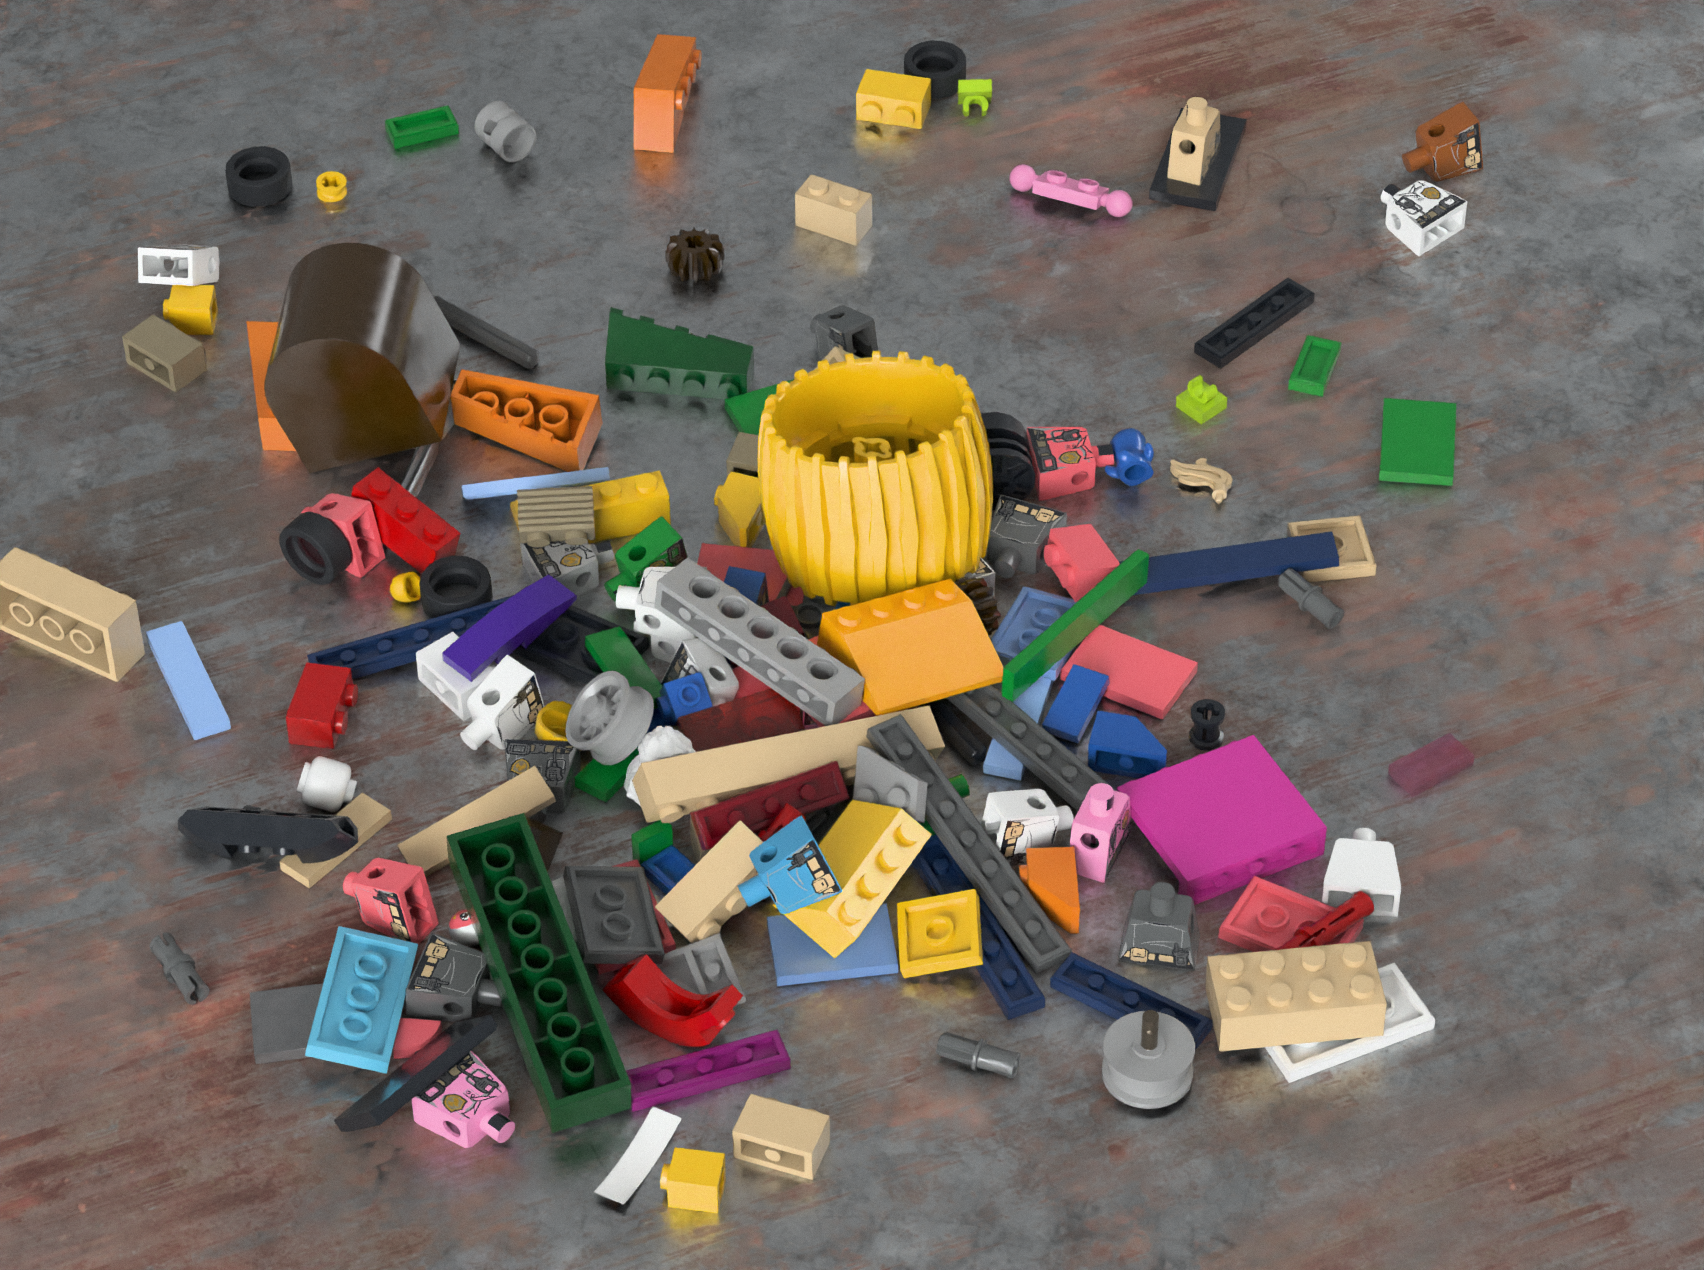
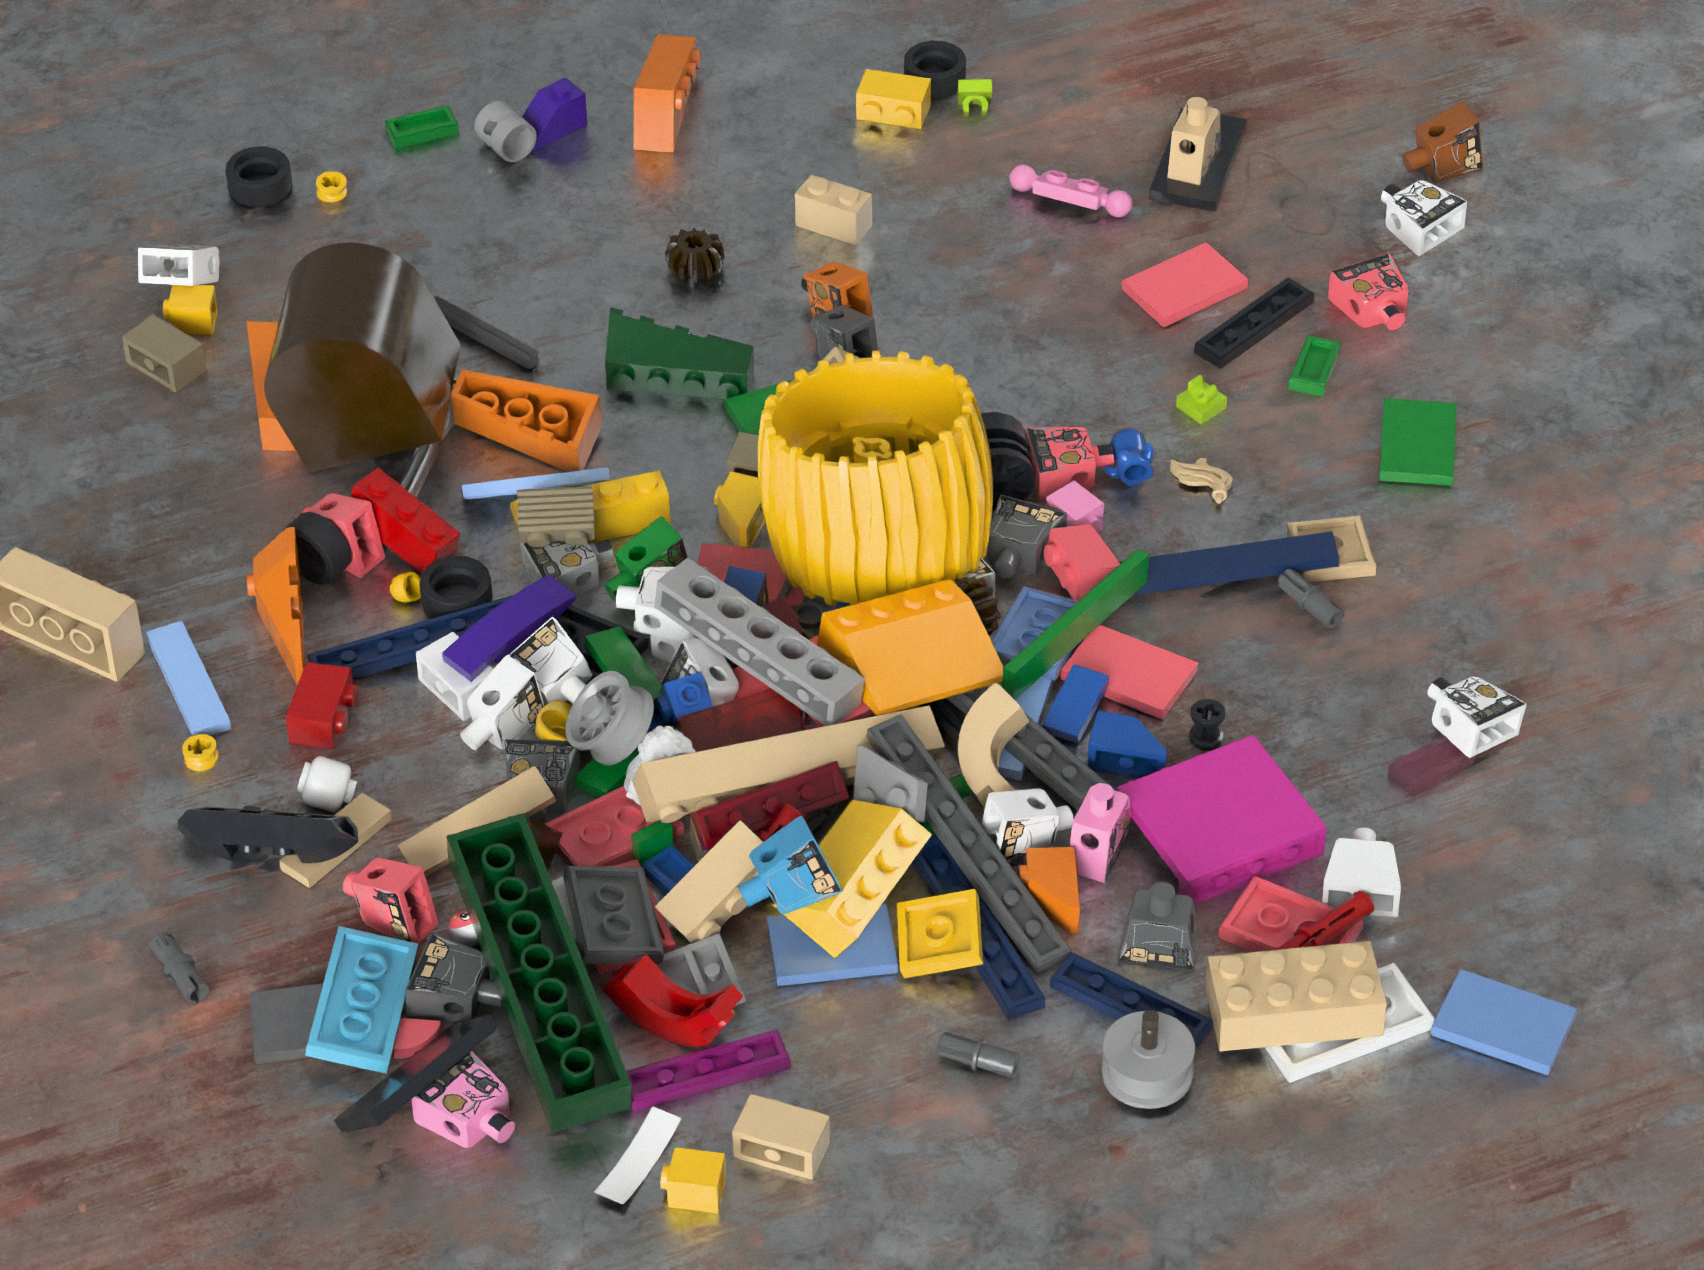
none -> yellow bush [182,734,219,771]
none -> orange wedge [247,527,305,685]
none -> white torso [509,616,592,706]
none -> dark purple slope [522,77,587,152]
none -> coral tile [545,786,684,866]
none -> orange torso [801,262,874,319]
none -> tan arch [958,682,1029,809]
none -> bright pink brick [1046,480,1104,534]
none -> coral tile [1122,242,1248,328]
none -> coral torso [1328,253,1408,330]
none -> white torso [1428,676,1527,758]
none -> medium blue tile [1431,969,1577,1076]

